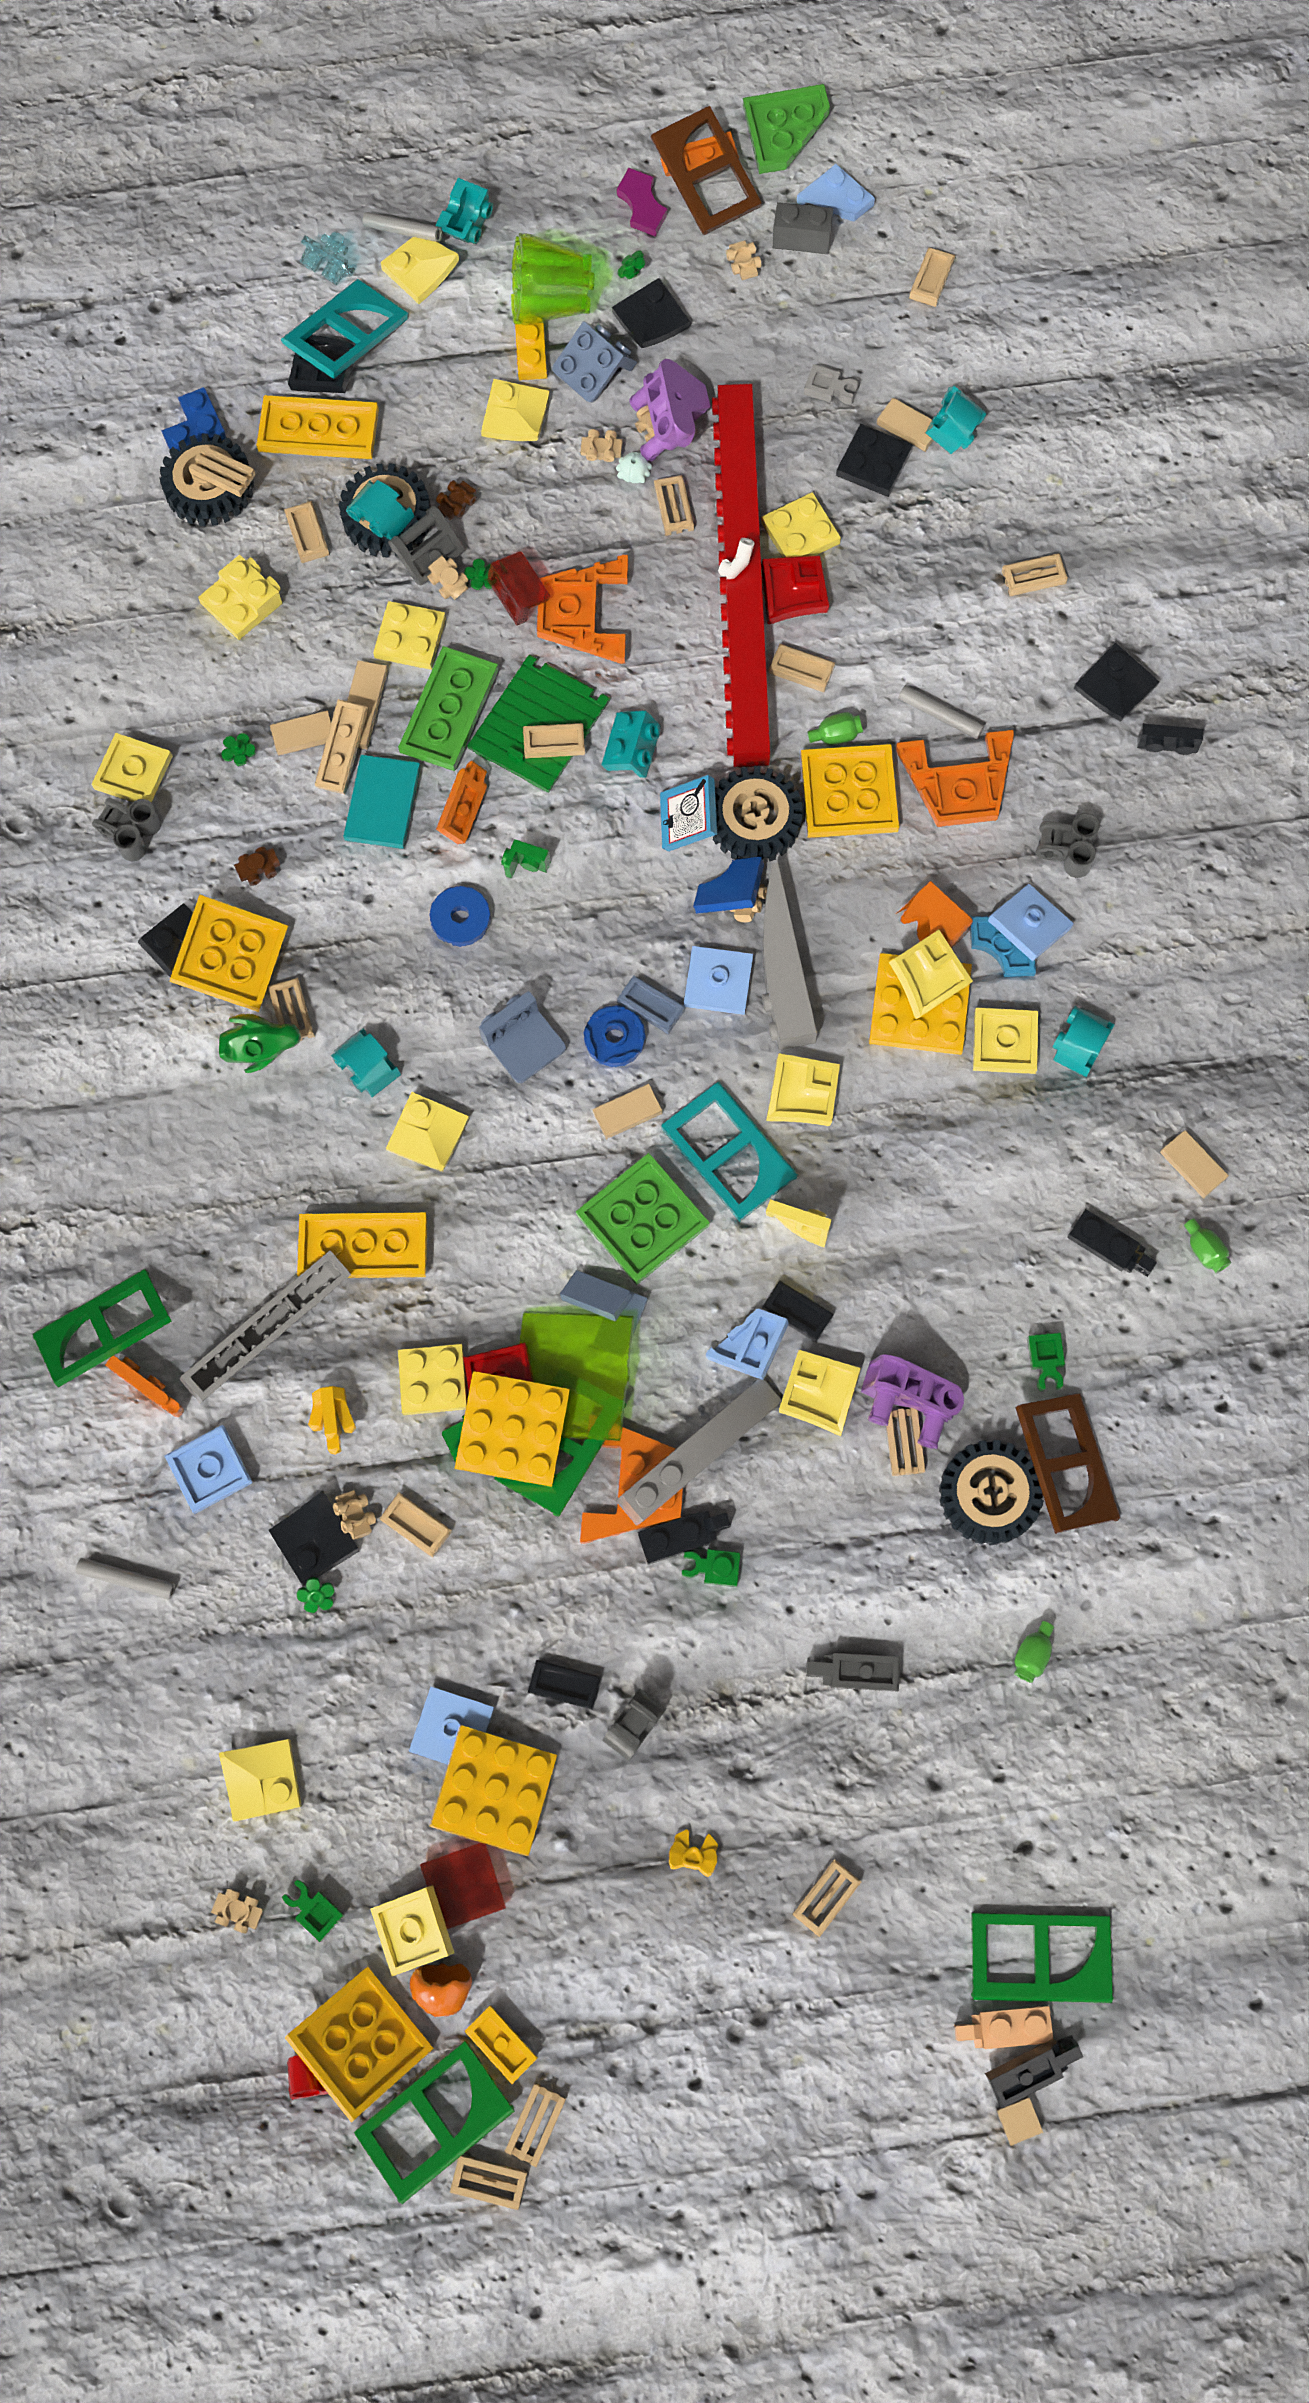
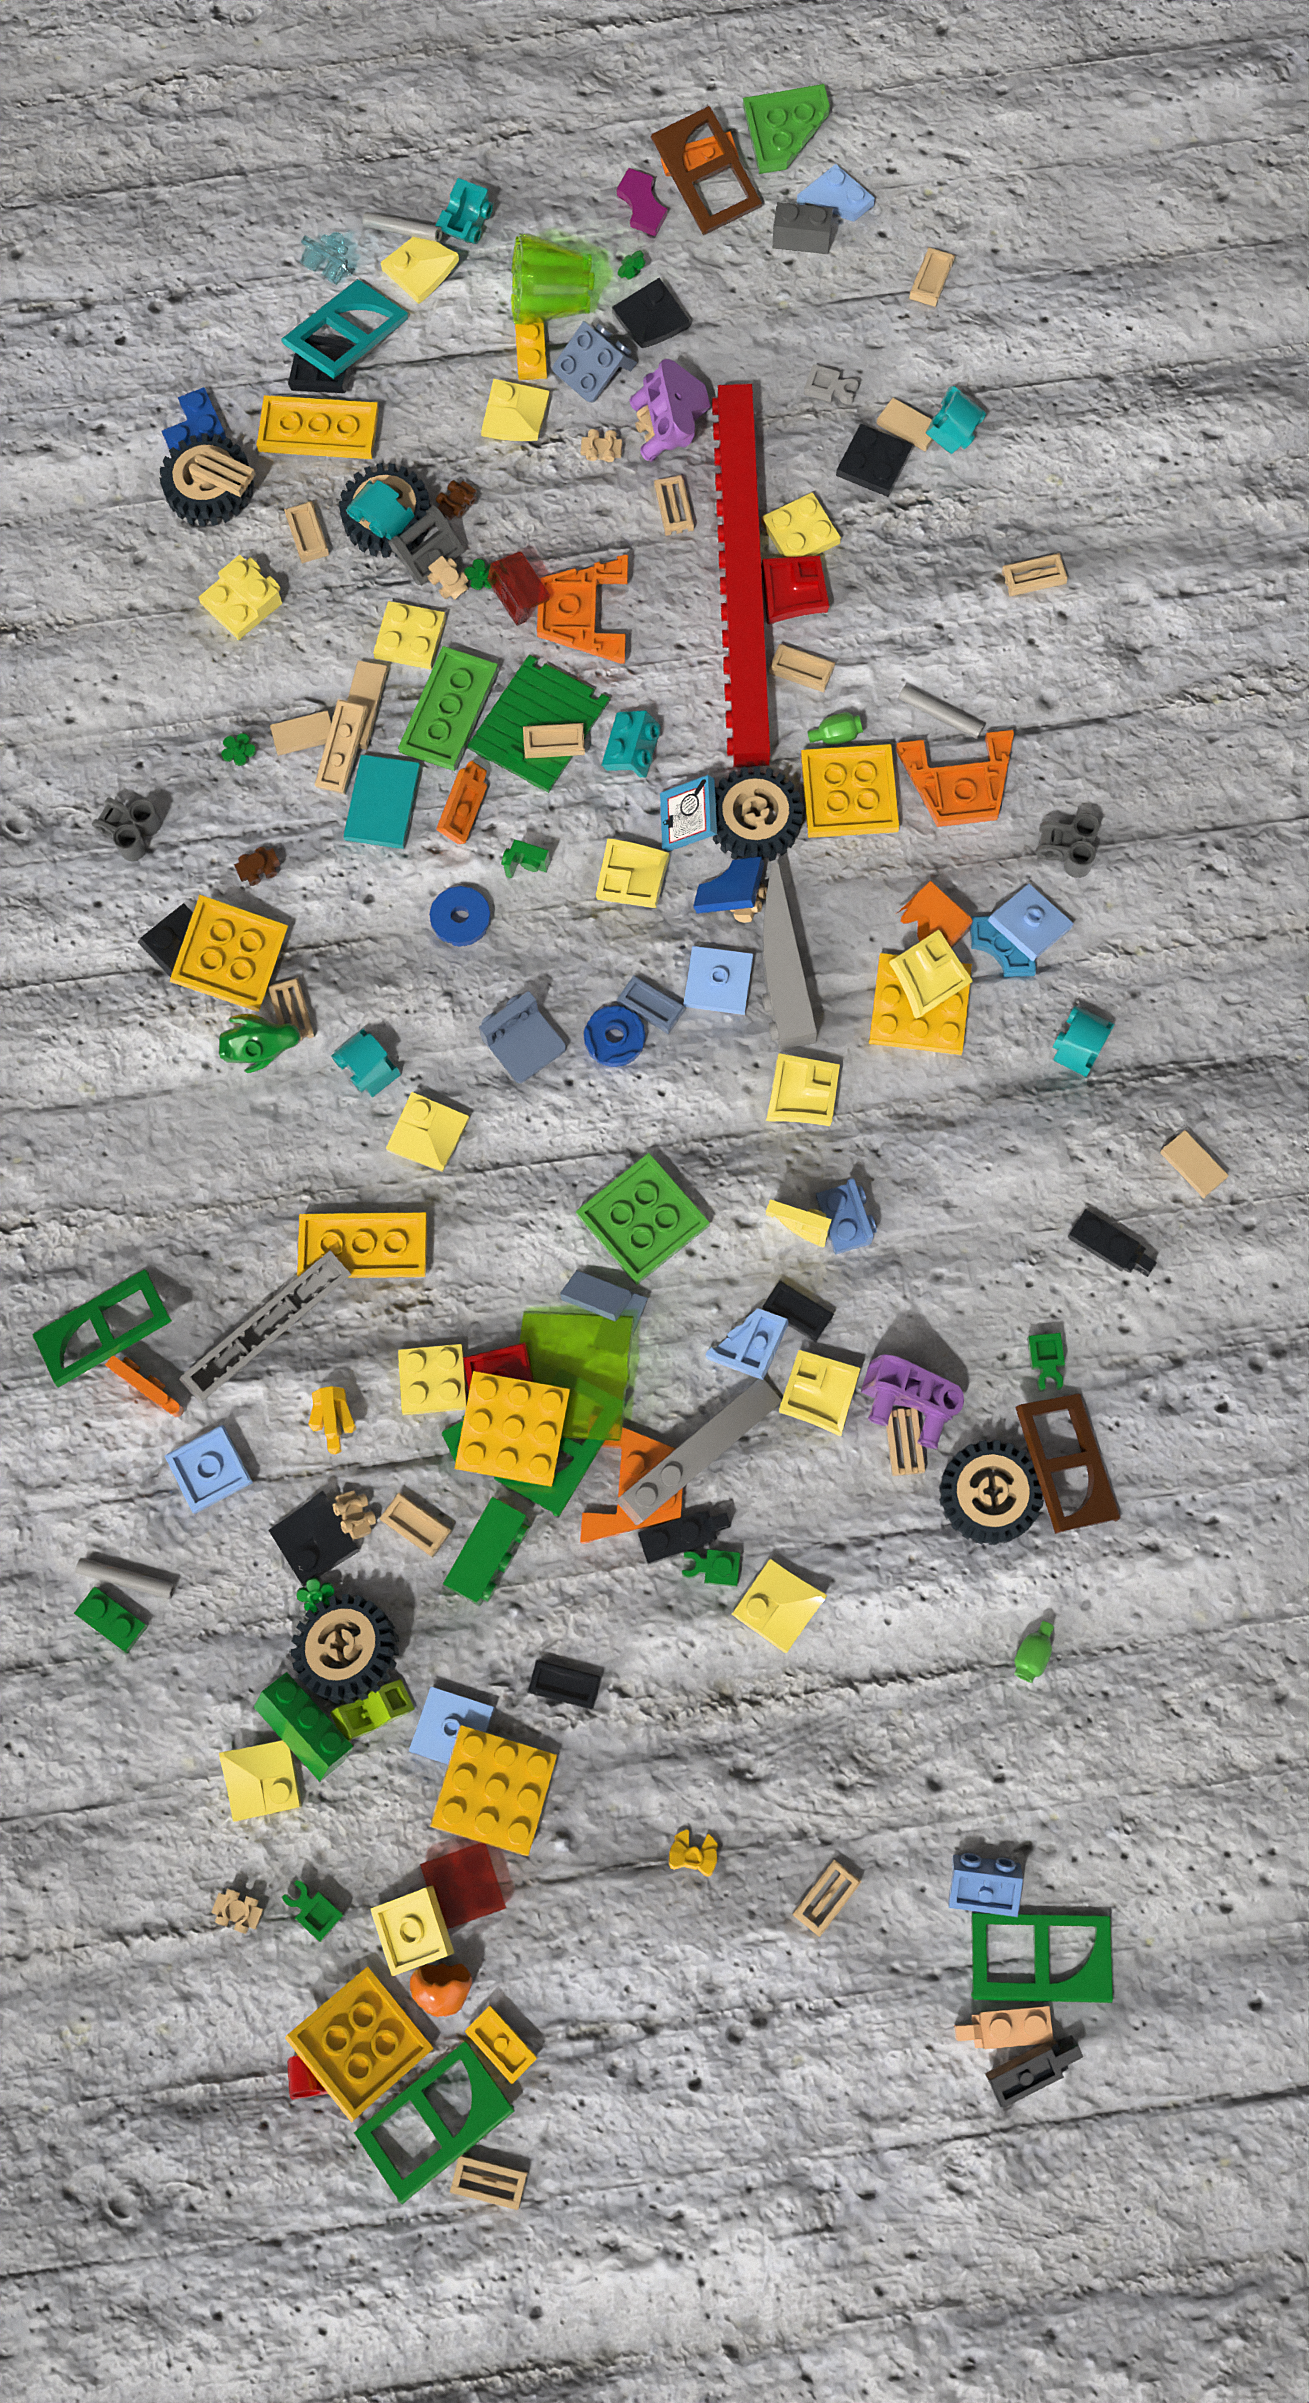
light yellow plate [92,733,173,803] -> none
tan tile [505,2083,566,2167] -> none
tan tile [592,1084,663,1139] -> none
dark grey piece [602,1688,667,1761] -> none
light aqua animal [616,452,652,483] -> none
teal window [661,1082,798,1222] -> none
white arm [718,538,754,579] -> none
tan piece [726,240,761,280] -> none
dark grey hinge [806,1653,900,1692] -> none
light yellow plate [973,1008,1038,1074] -> none
tan tile [996,2096,1043,2146] -> none
black plate [1074,643,1160,722] -> none
black plate [1137,723,1204,755] -> none
bright green plant [1184,1218,1232,1274] -> none
none -> green plate [74,1586,148,1653]
none -> green brick [254,1672,354,1782]
none -> wheel [291,1594,399,1704]
none -> lime slope [330,1679,415,1741]
none -> green brick [443,1497,530,1606]
none -> light yellow plate [596,838,670,908]
none -> light yellow plate [732,1559,827,1653]
none -> medium blue bracket [816,1178,877,1255]
none -> medium blue bracket [948,1853,1023,1917]

